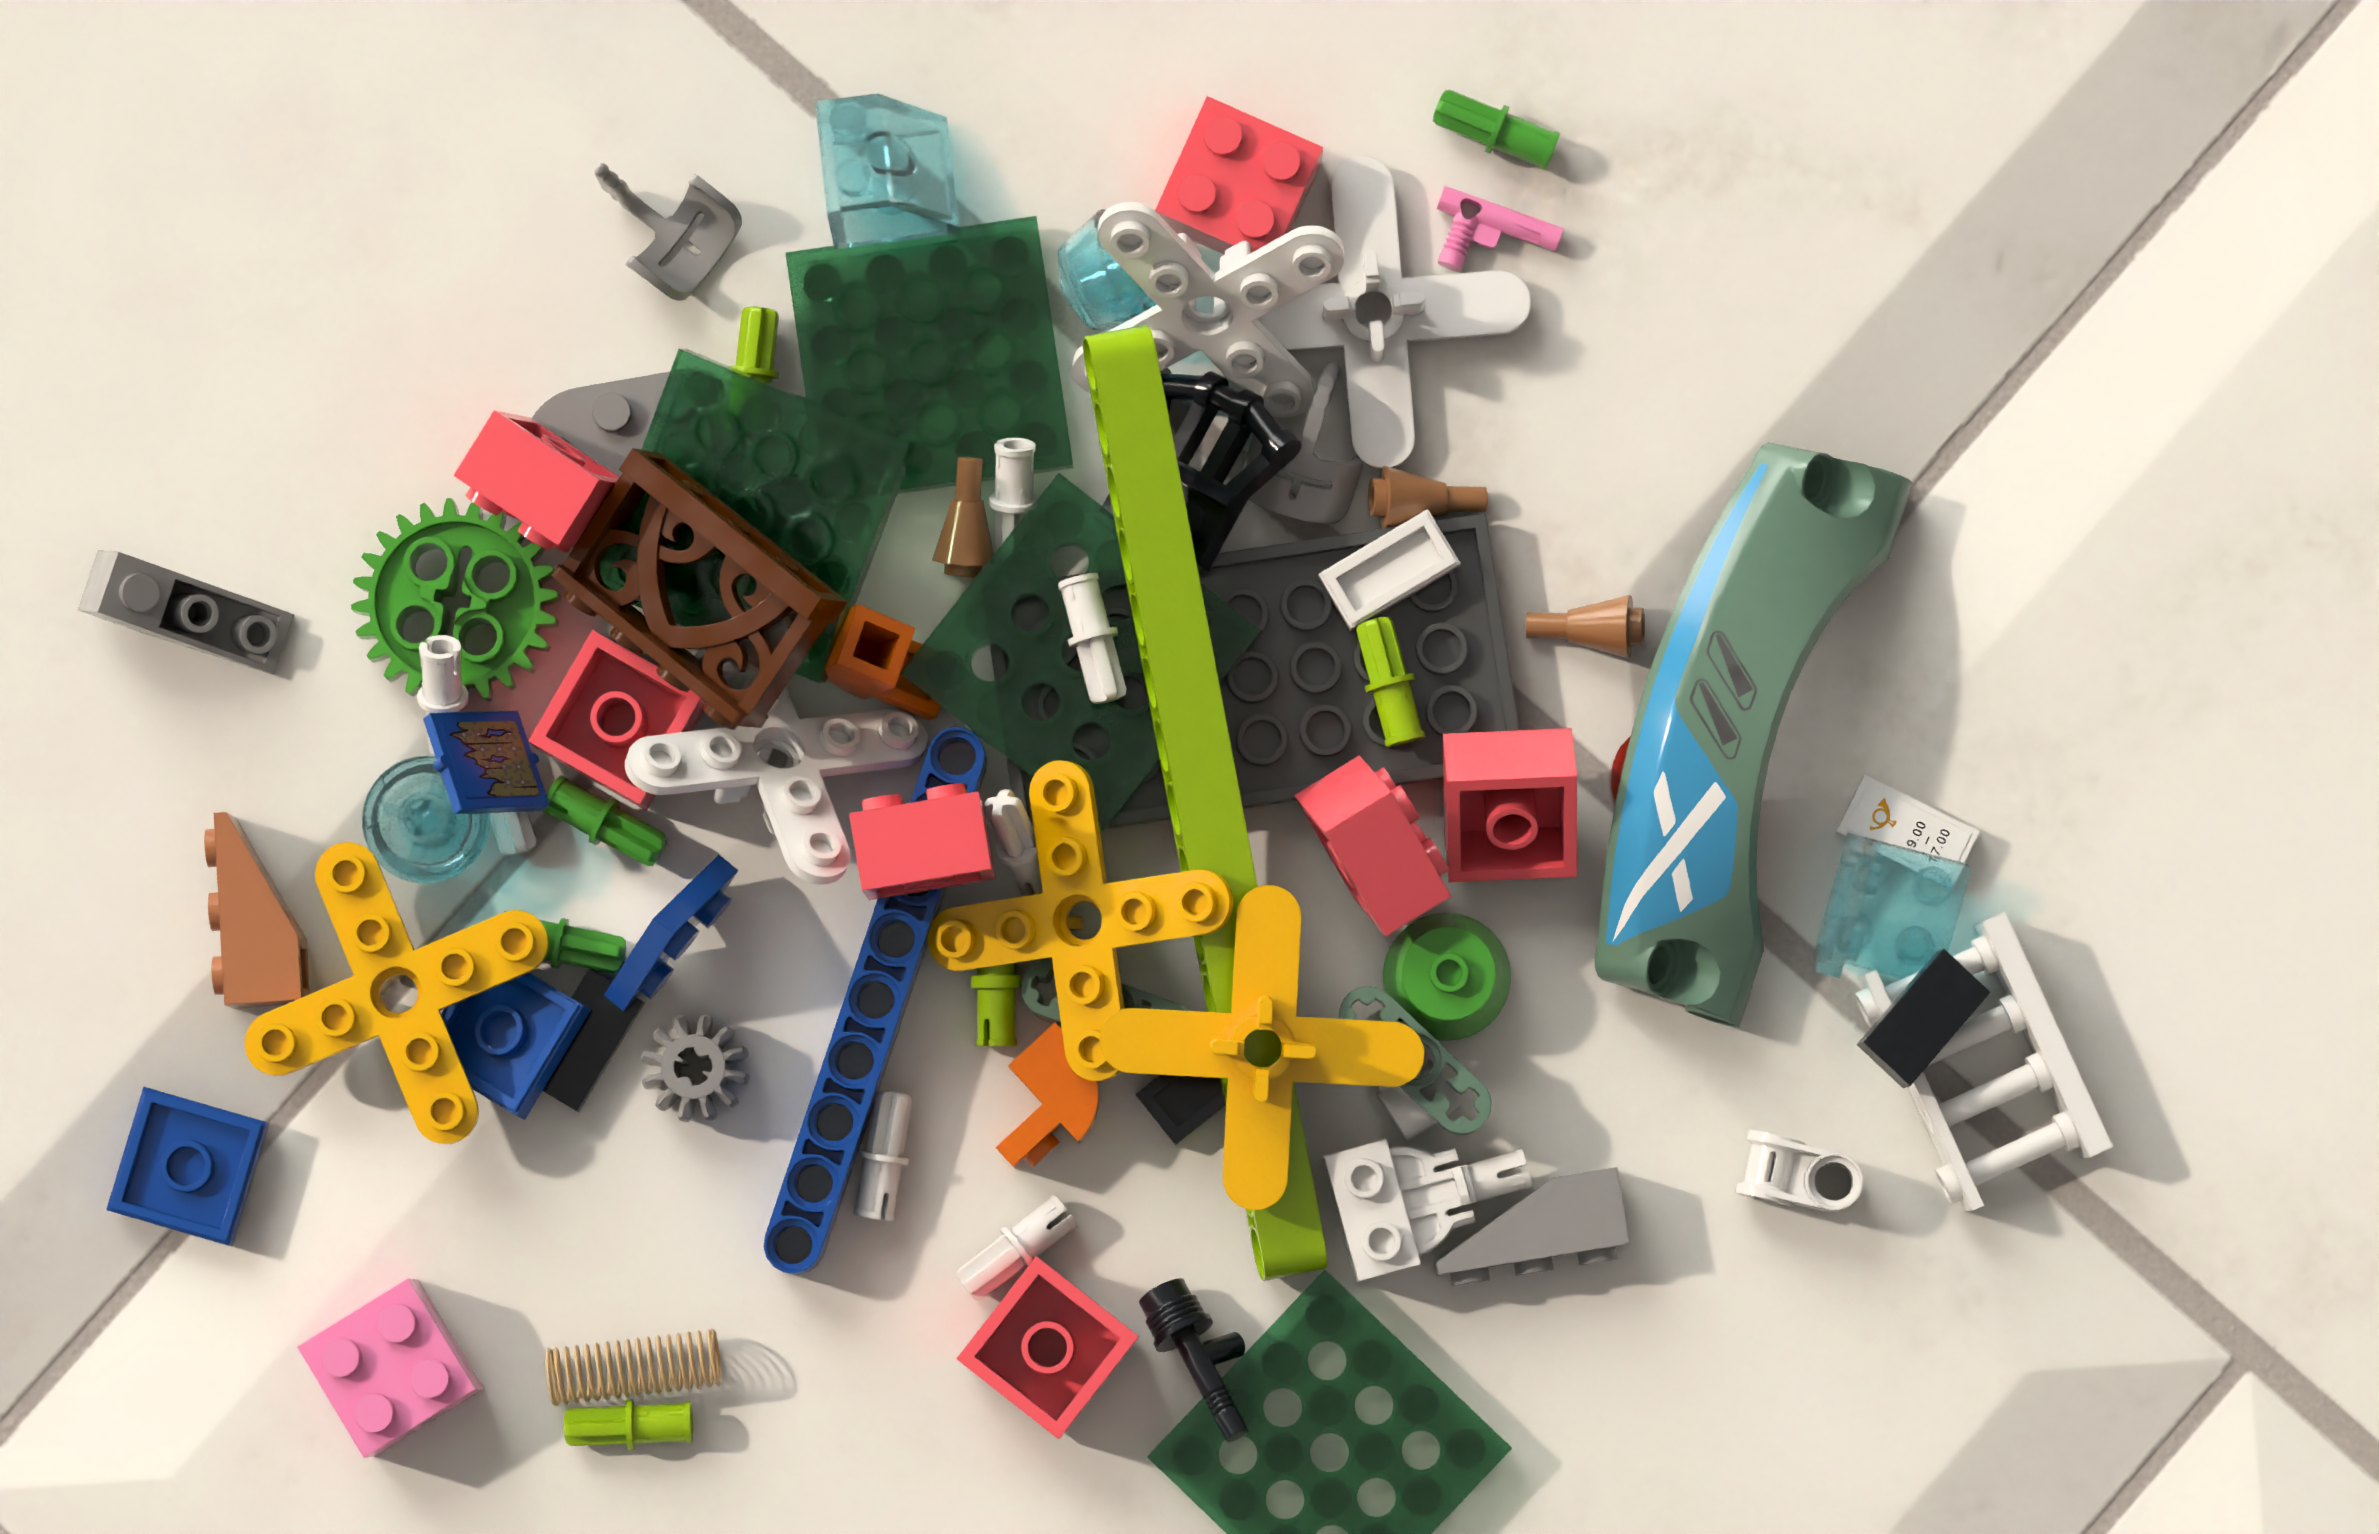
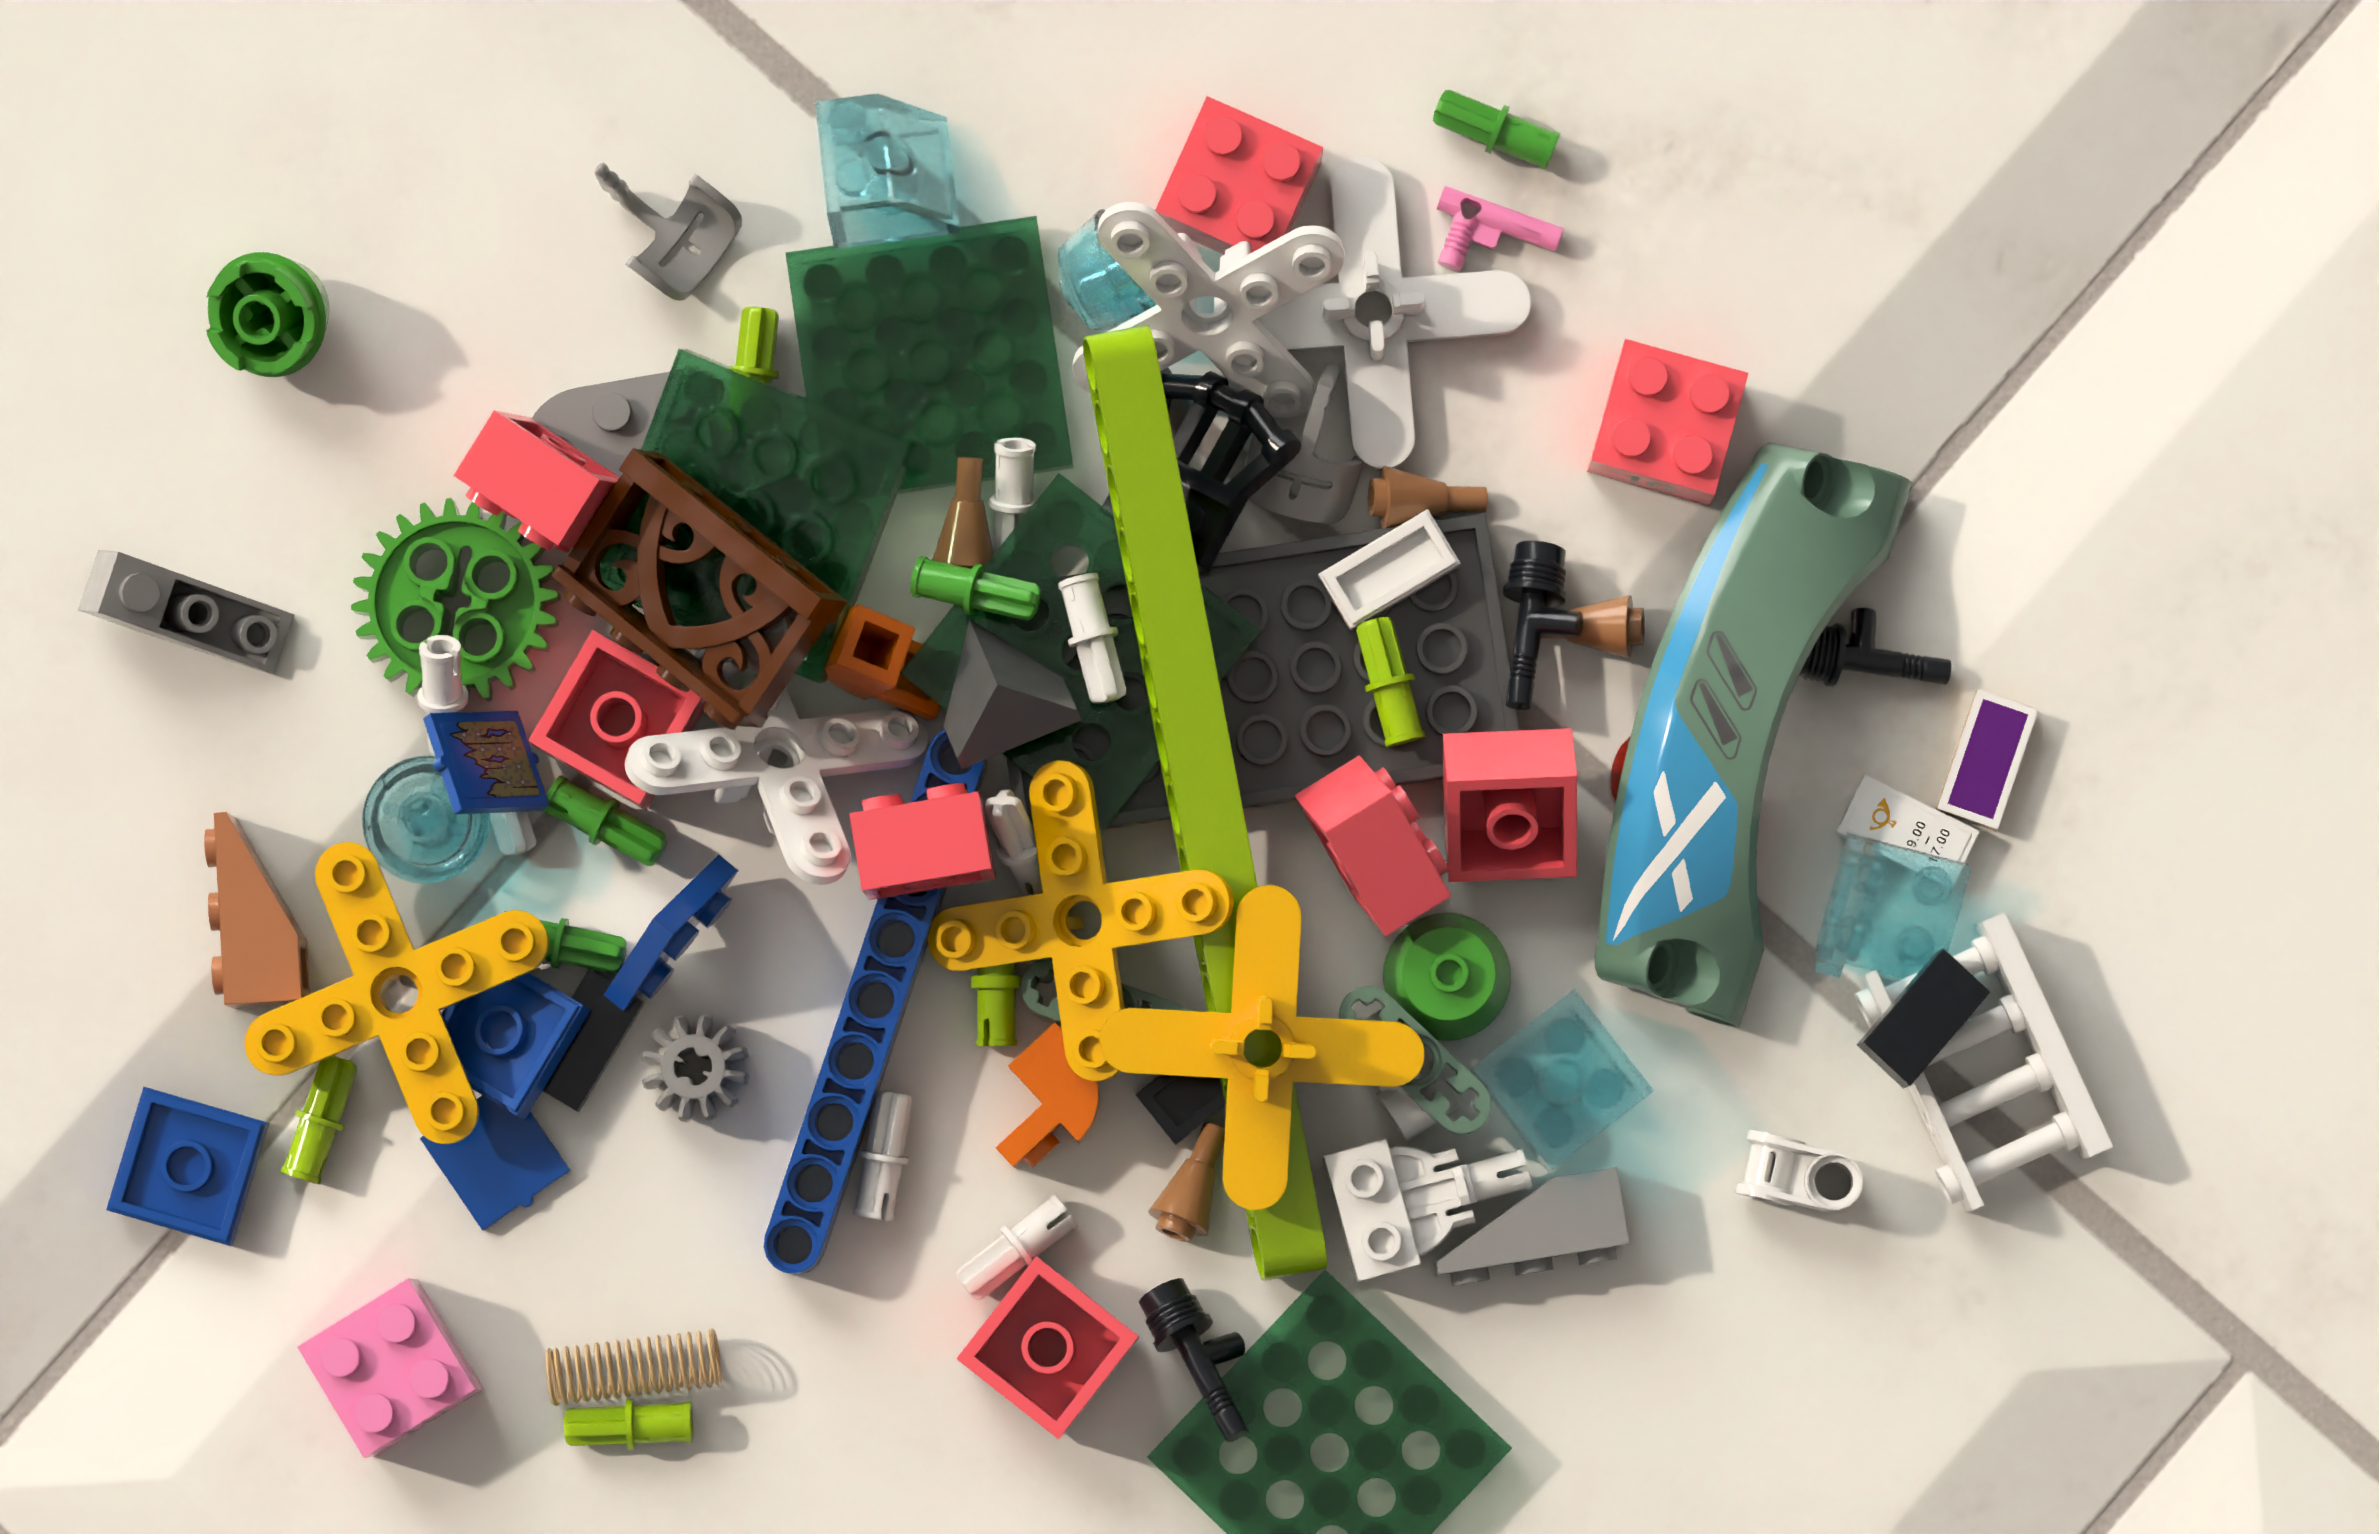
none -> bright green cone [206,252,330,377]
none -> lime axle [280,1055,357,1185]
none -> blue piece [420,1095,571,1231]
none -> bright green axle [910,556,1041,621]
none -> dark grey slope [944,619,1081,769]
none -> medium nougat cone [1148,1122,1225,1243]
none -> clear light blue brick [1470,988,1654,1172]
none -> black piece [1503,541,1583,710]
none -> coral brick [1587,339,1749,506]
none -> black piece [1799,608,1952,687]
none -> dark purple tile [1935,689,2039,831]

